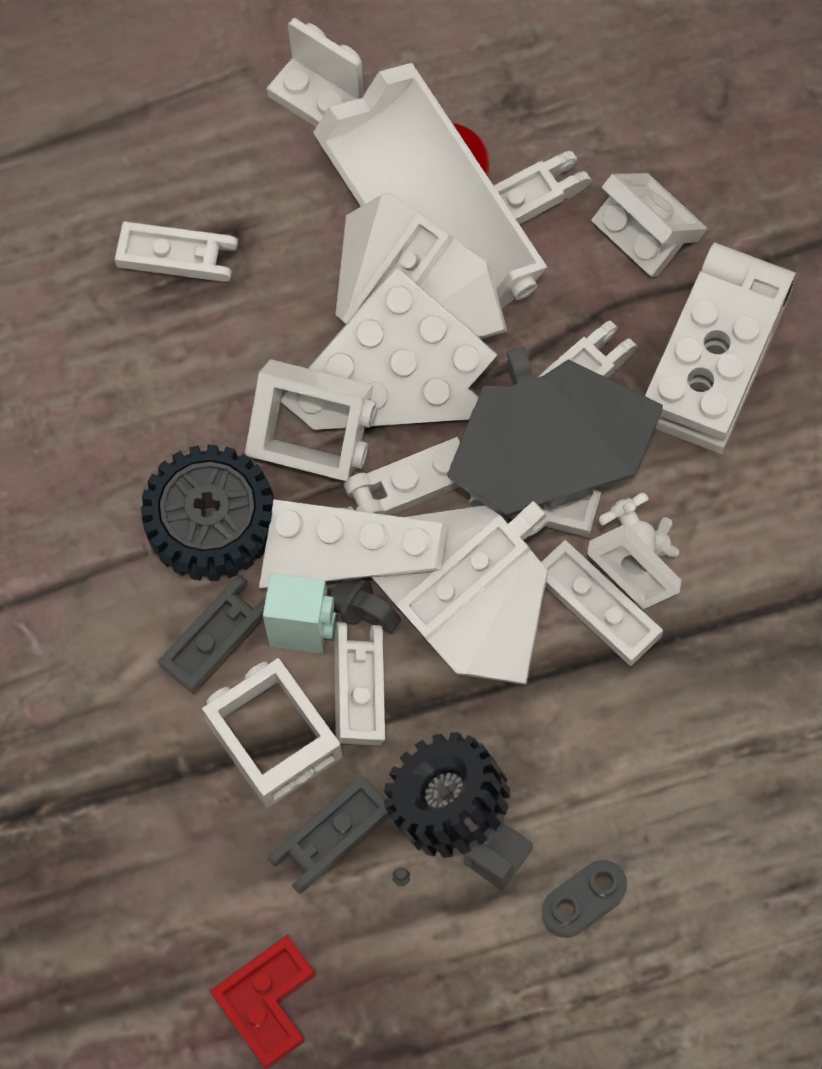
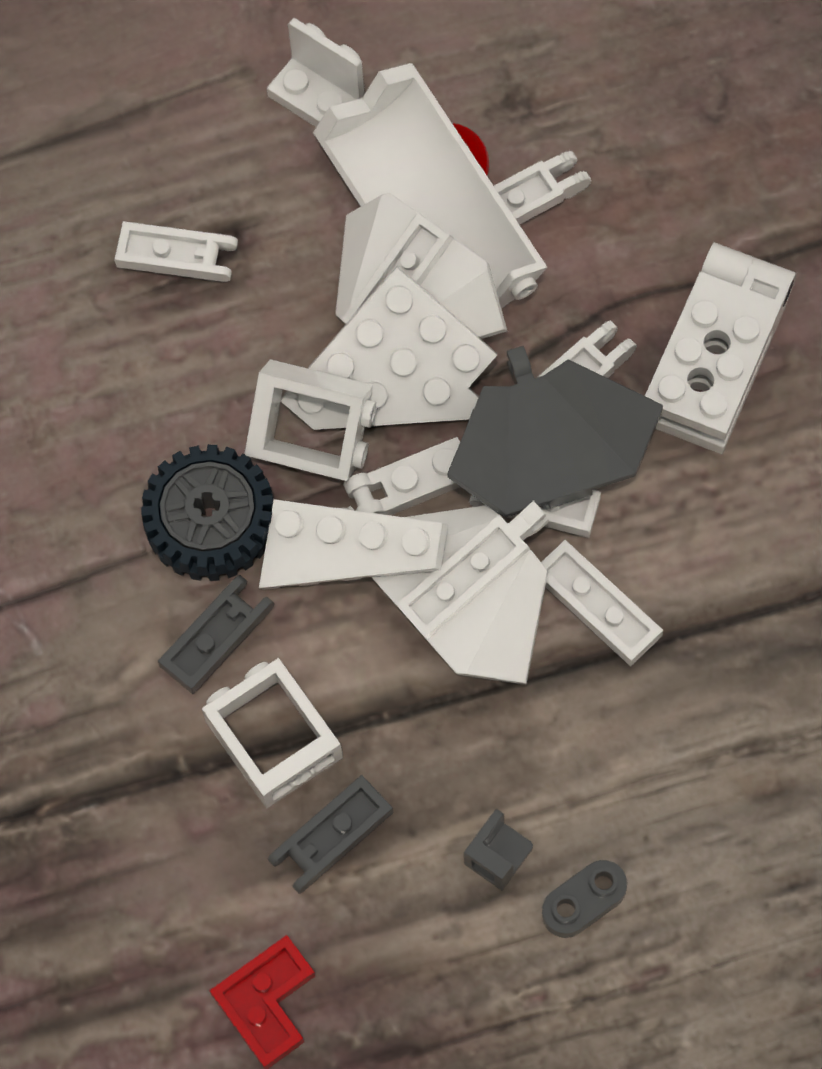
light aqua piece [263,573,337,654] -> none
dark grey piece [330,579,401,634] -> none
white hinge [334,622,385,746] -> none
black bush [384,732,510,858] -> none
dark grey piece [393,868,410,886] -> none
white piece [587,493,681,609] -> none
white bracket [591,173,708,277] -> none

